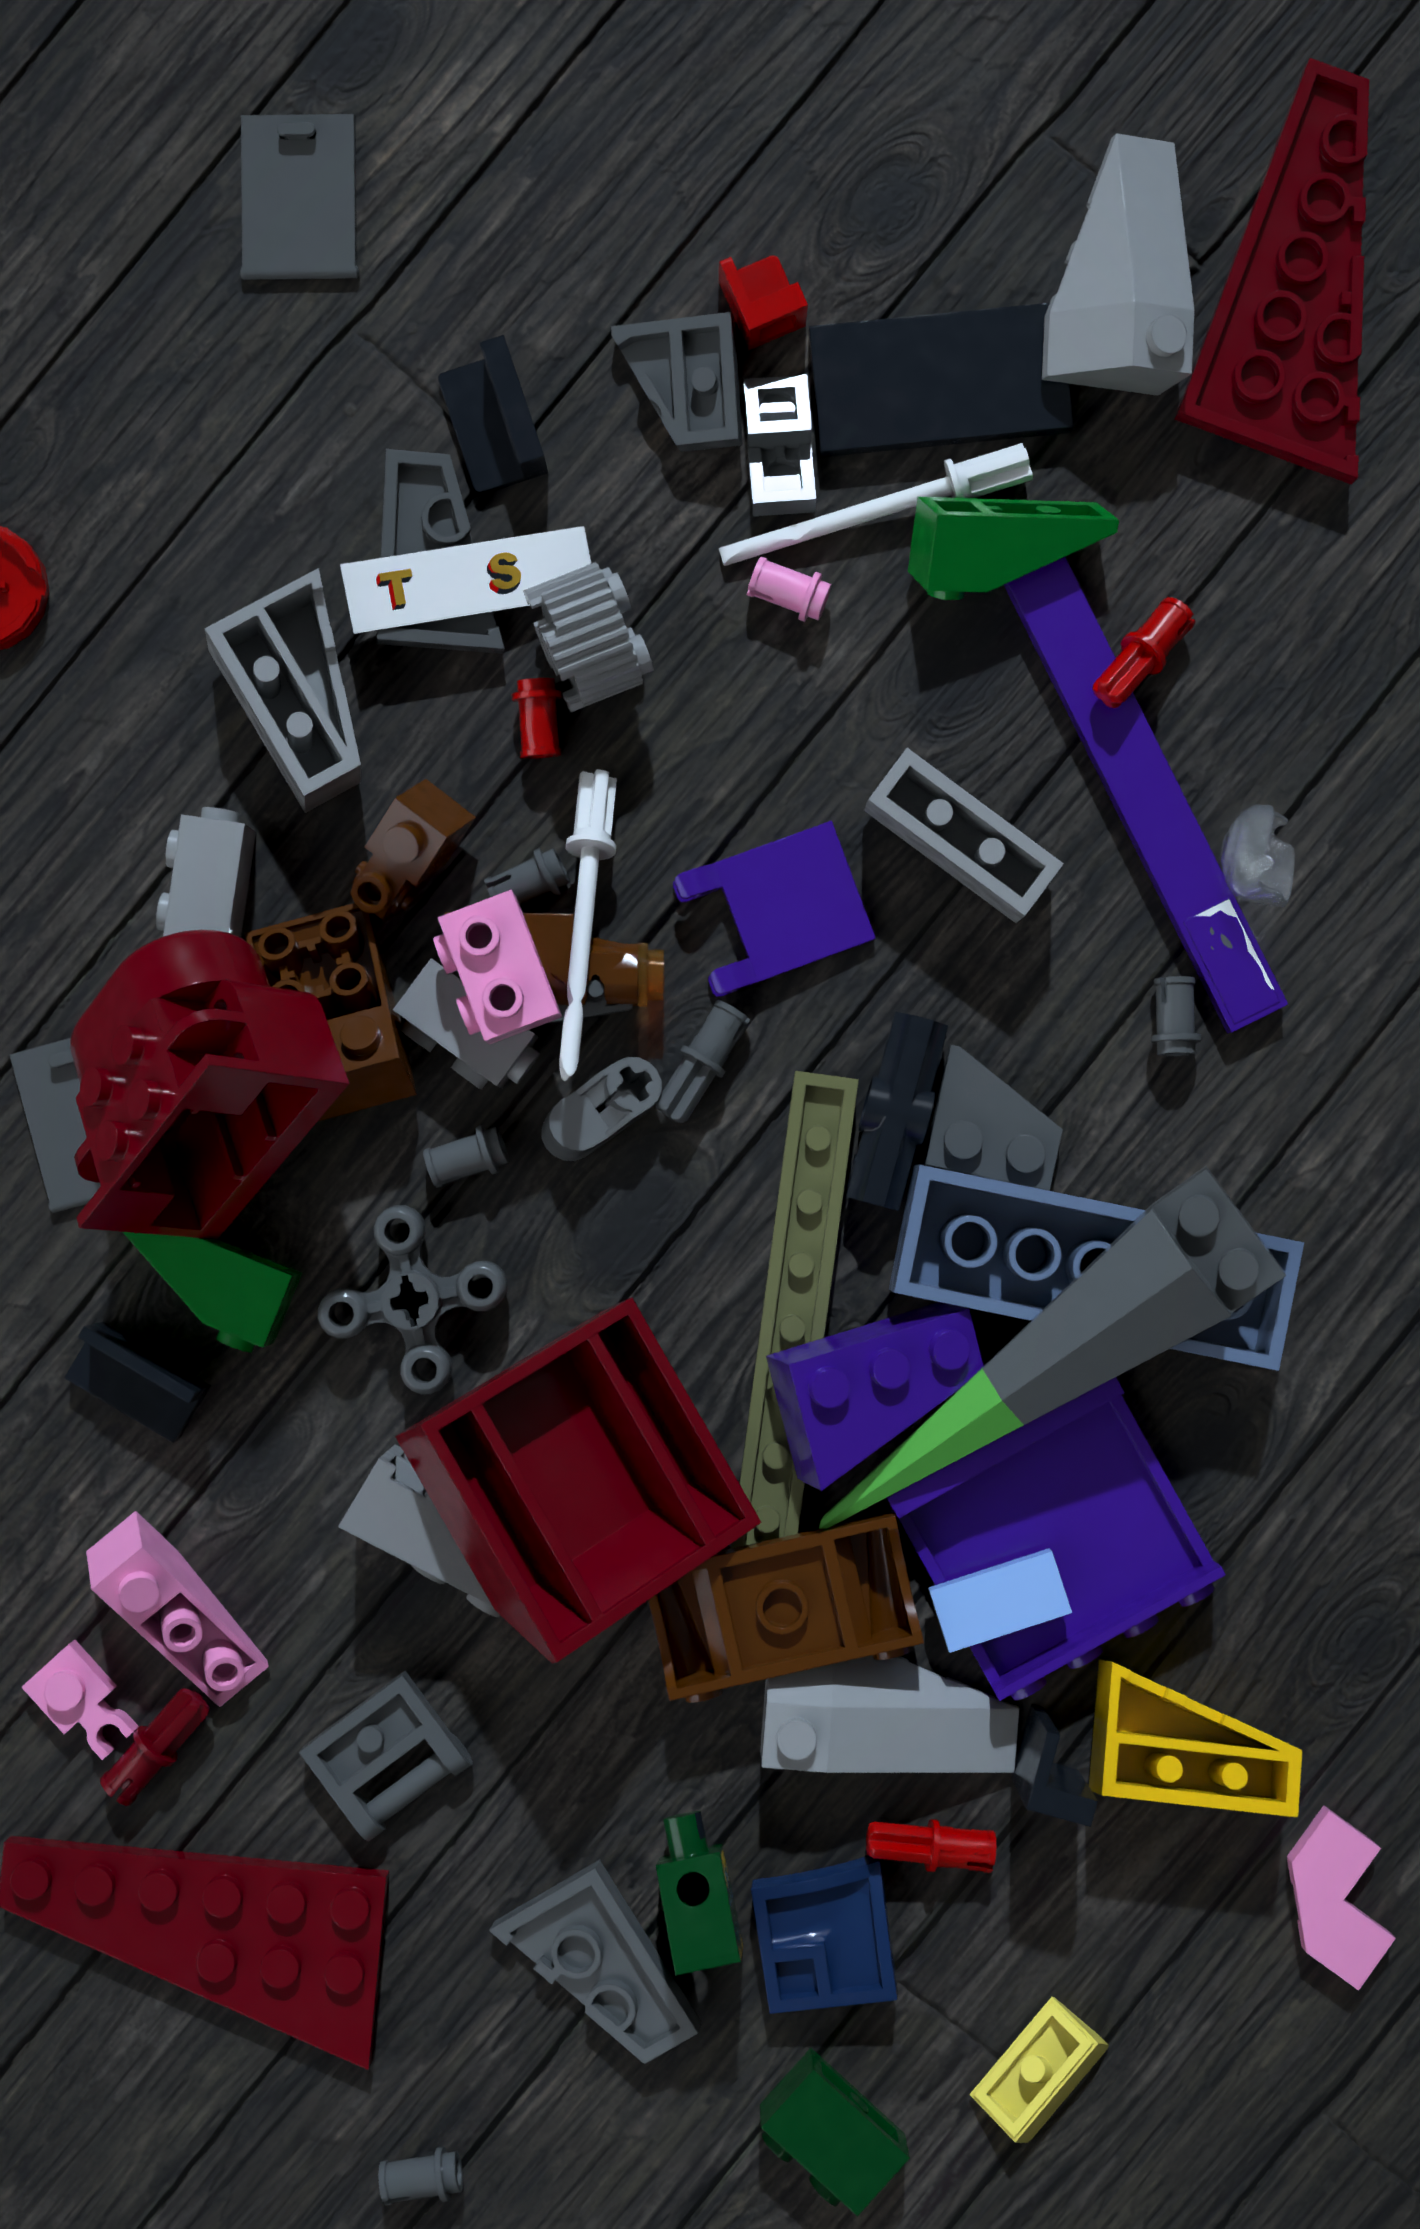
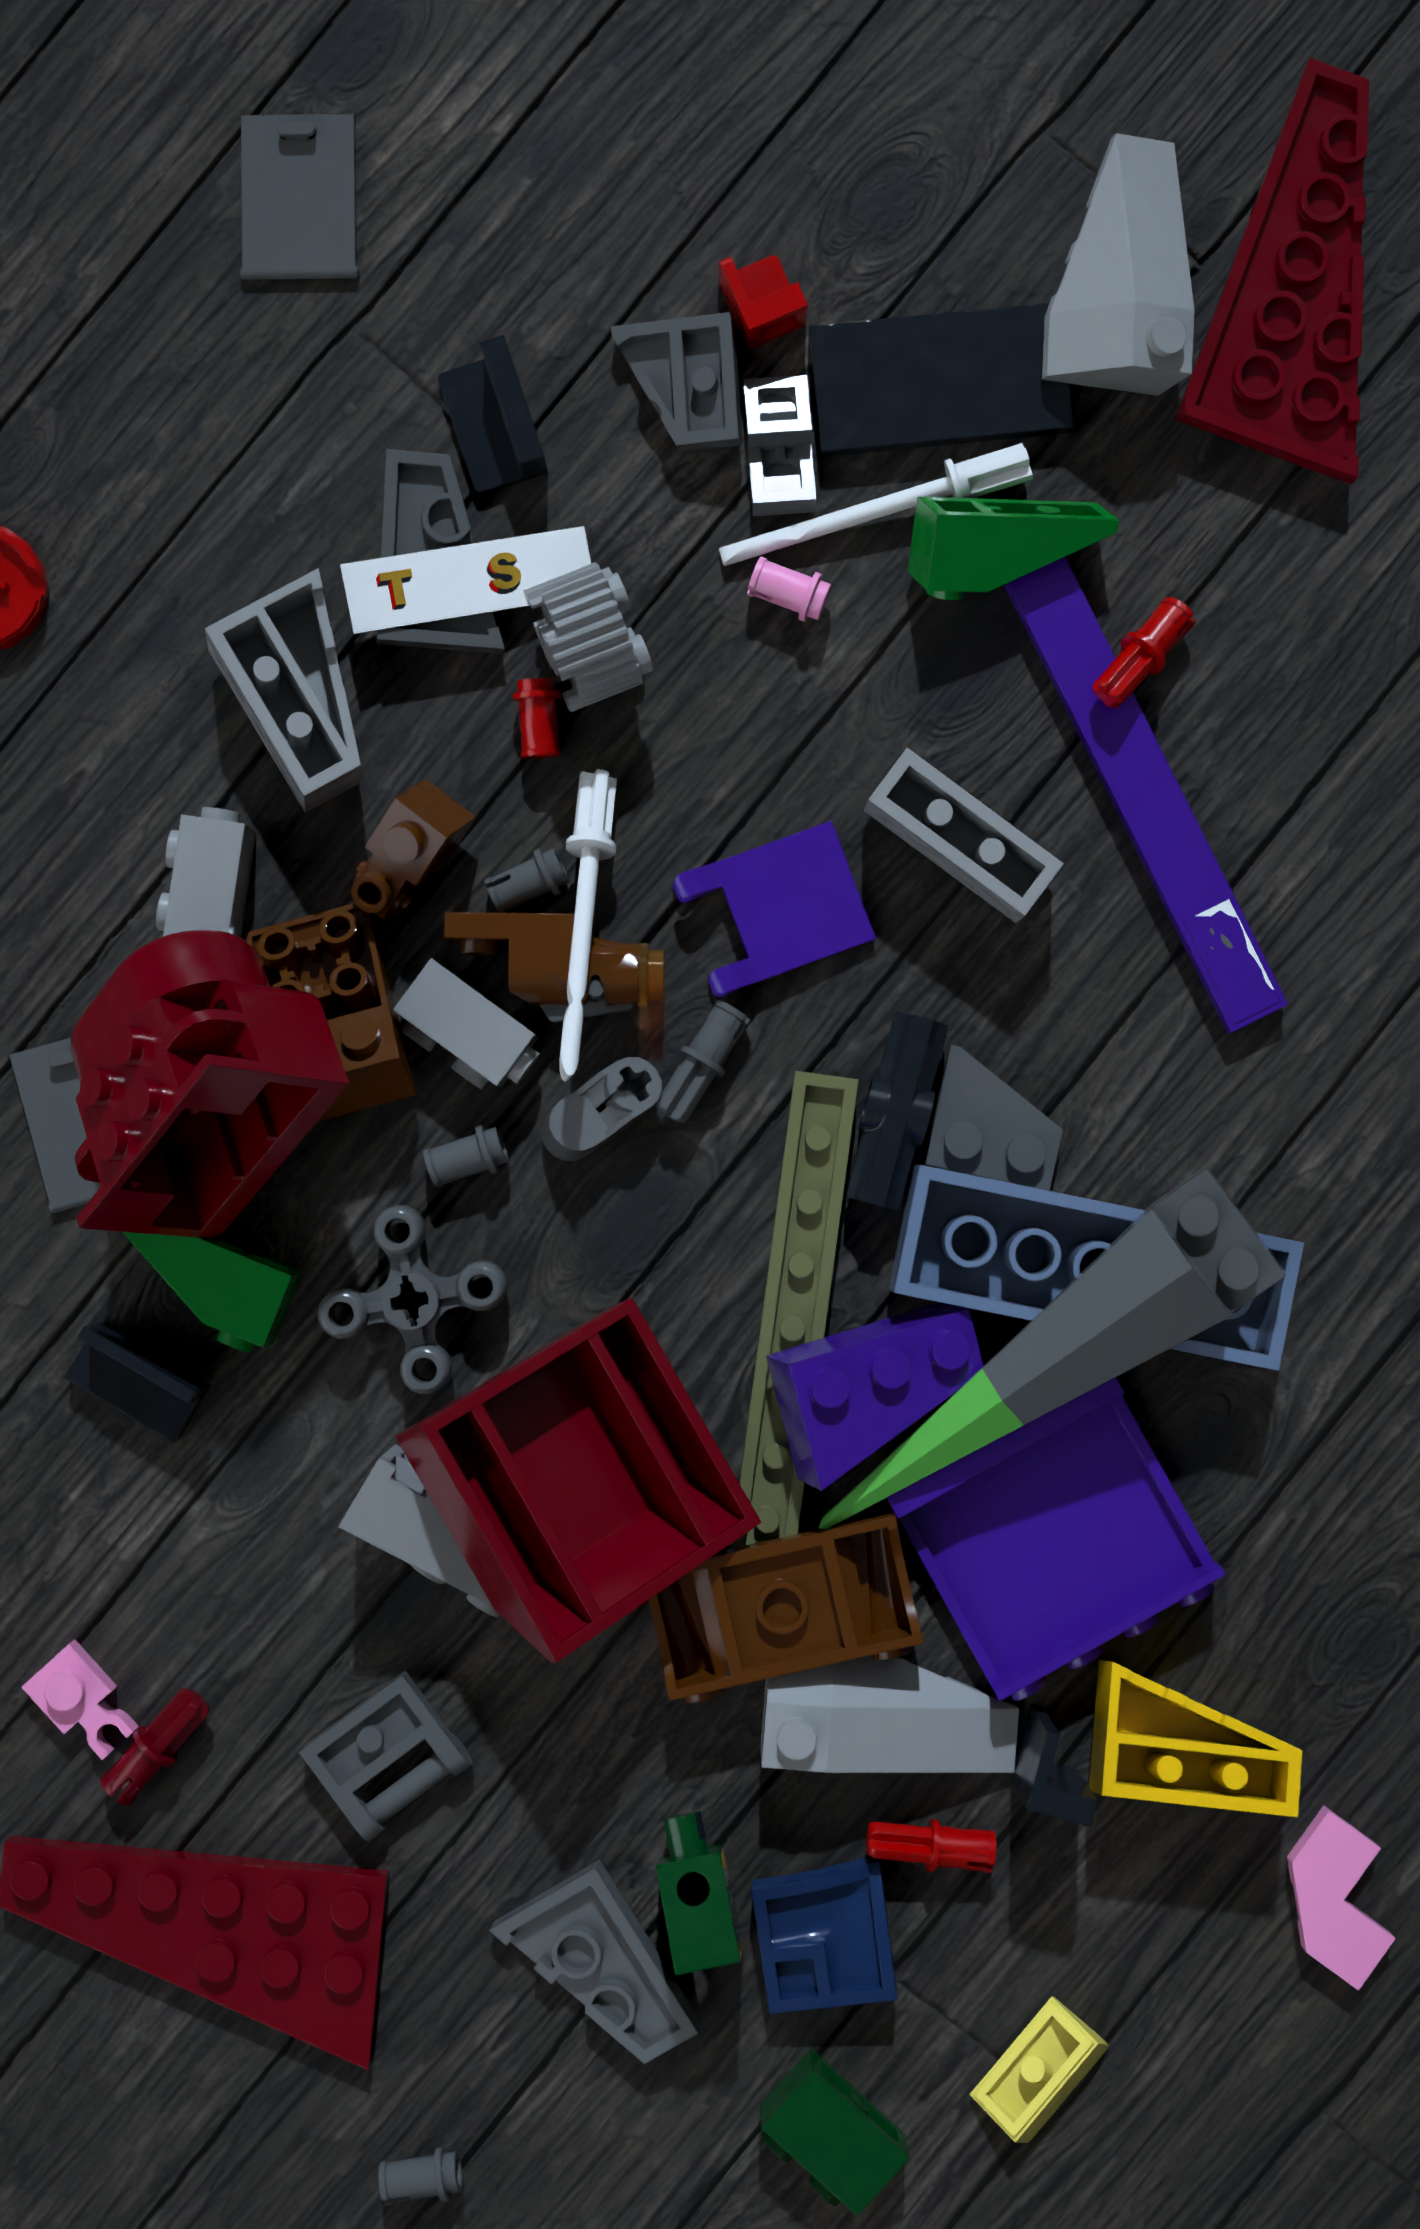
bright pink slope [86,1511,269,1707] -> none
bright pink brick [433,889,562,1044] -> none
light blue tile [928,1548,1072,1653] -> none
dark grey pin [1151,976,1202,1056] -> none
clear hair [1220,805,1295,907] -> none

